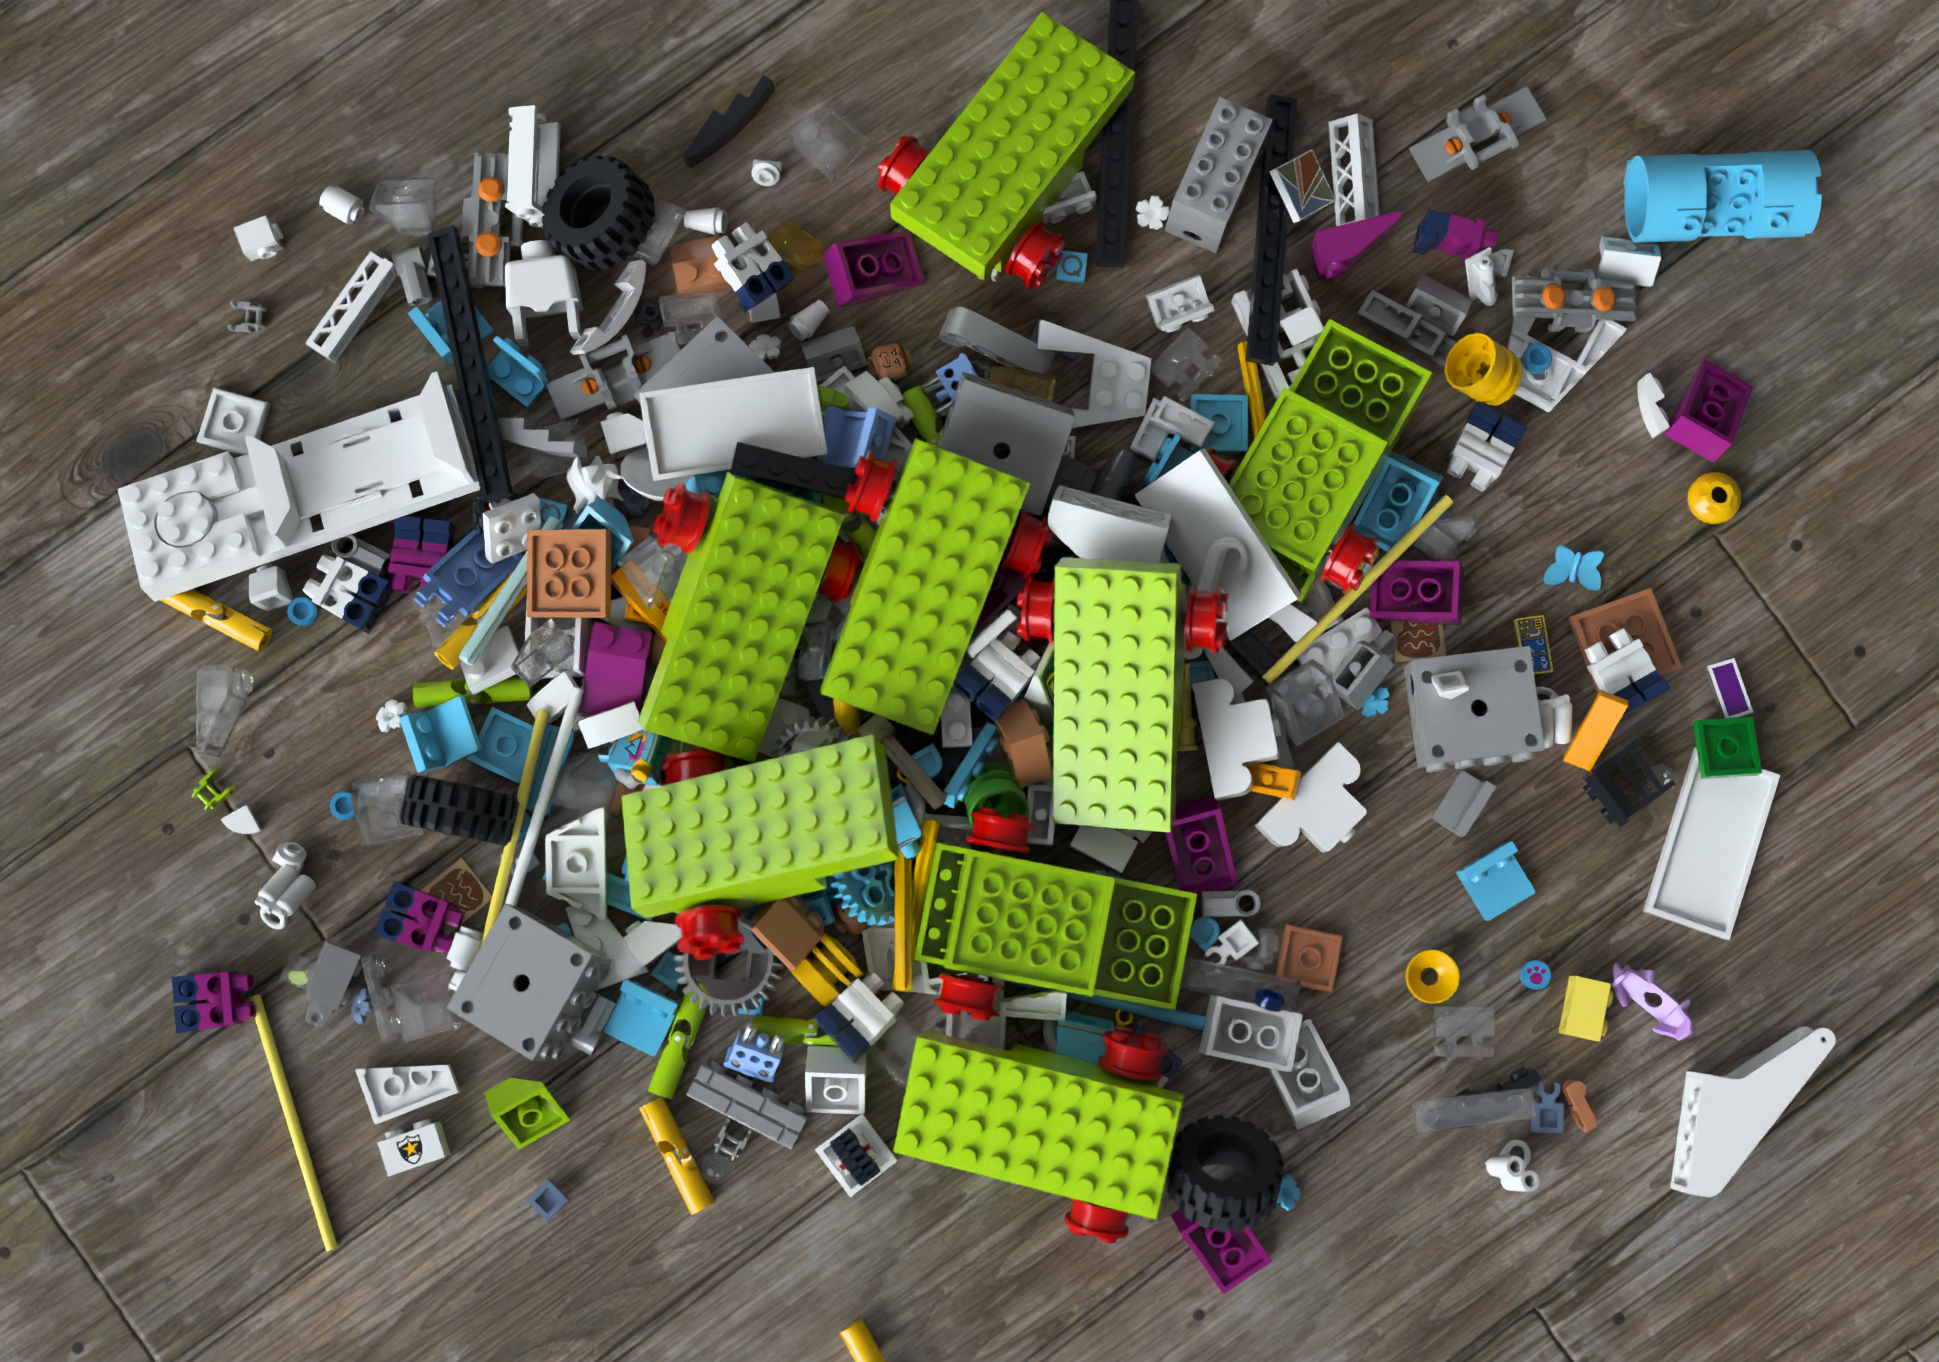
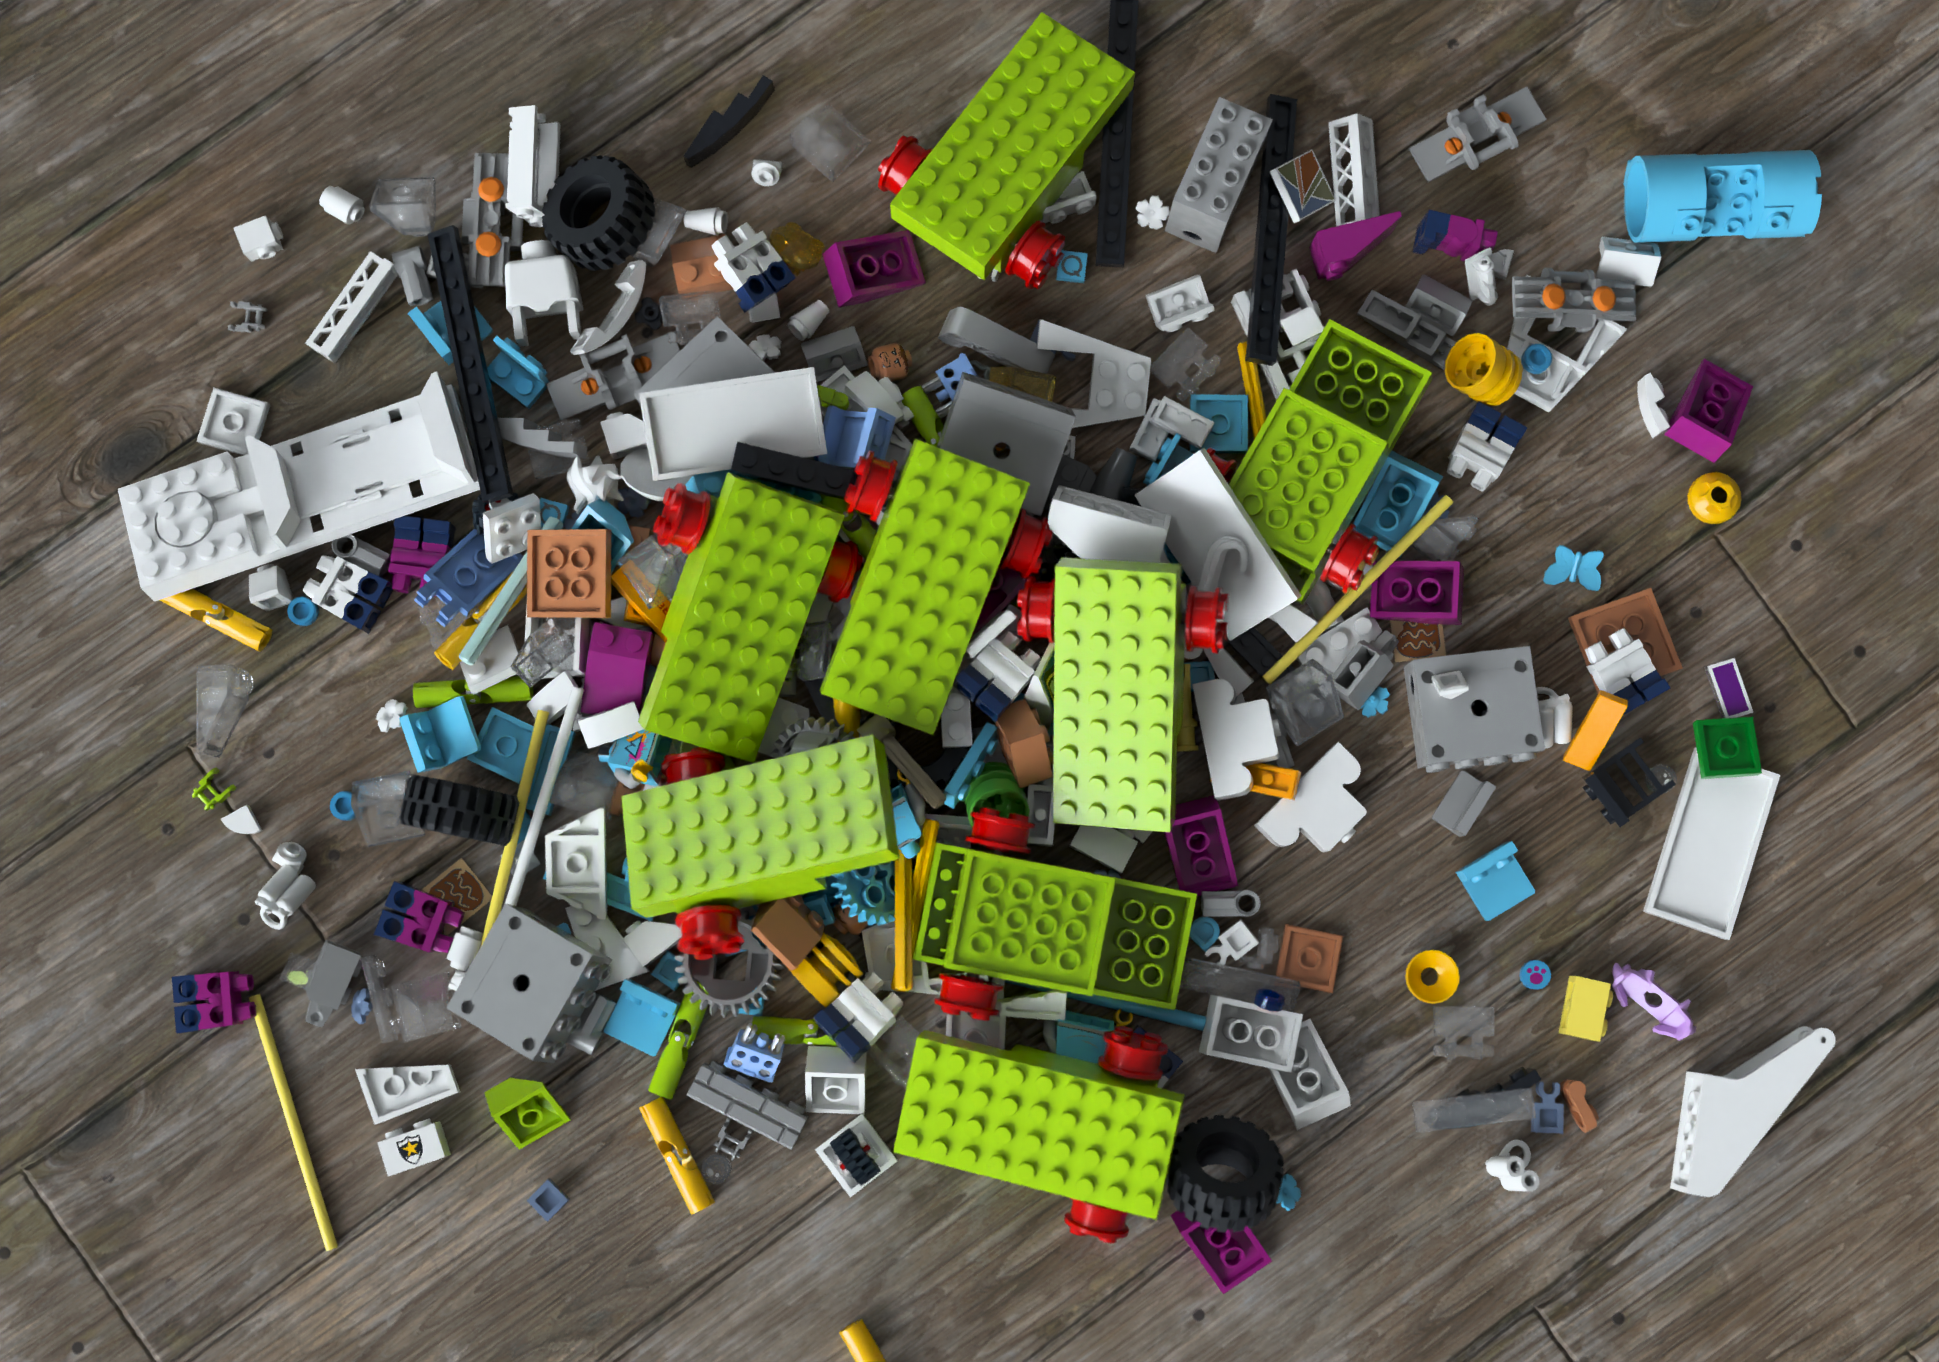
medium azure tile [911,743,942,778] -> none
tile [1513,615,1553,675] -> none

